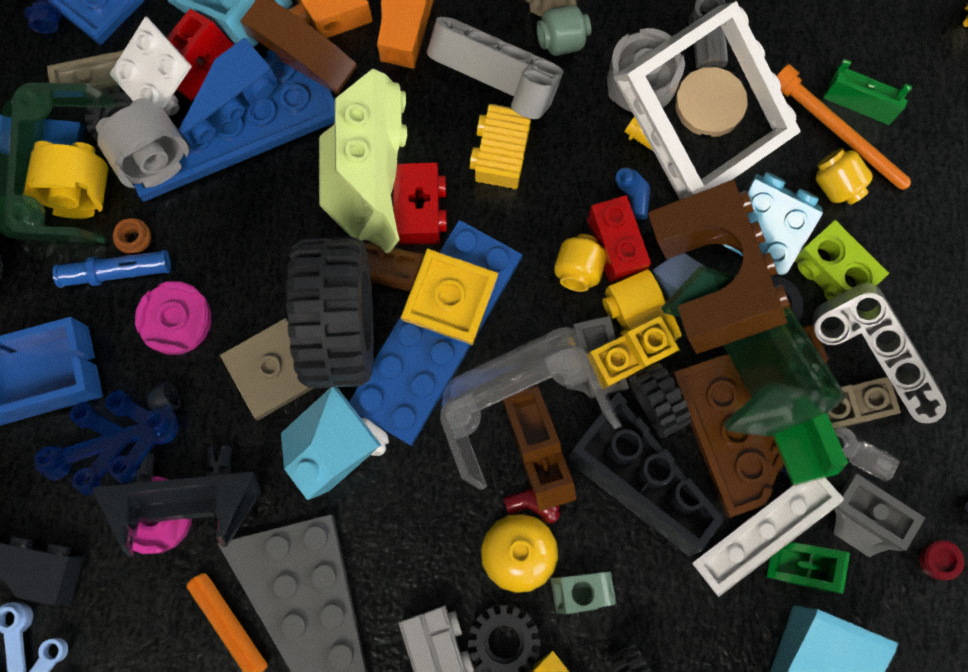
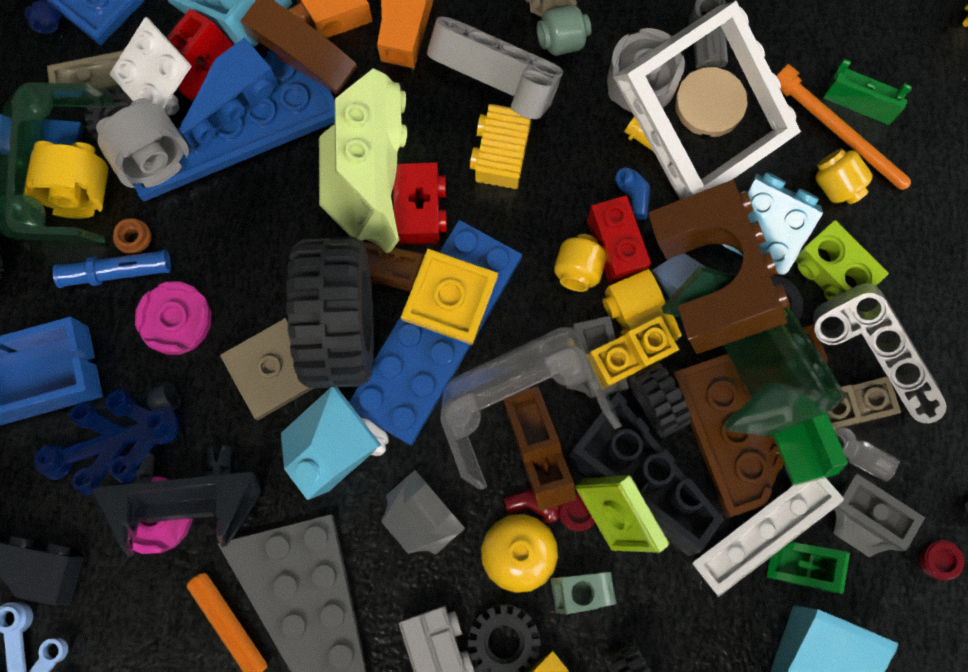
none -> dark grey slope [381,470,465,554]
none -> dark red tile [559,492,595,531]
none -> lime plate [575,475,669,553]

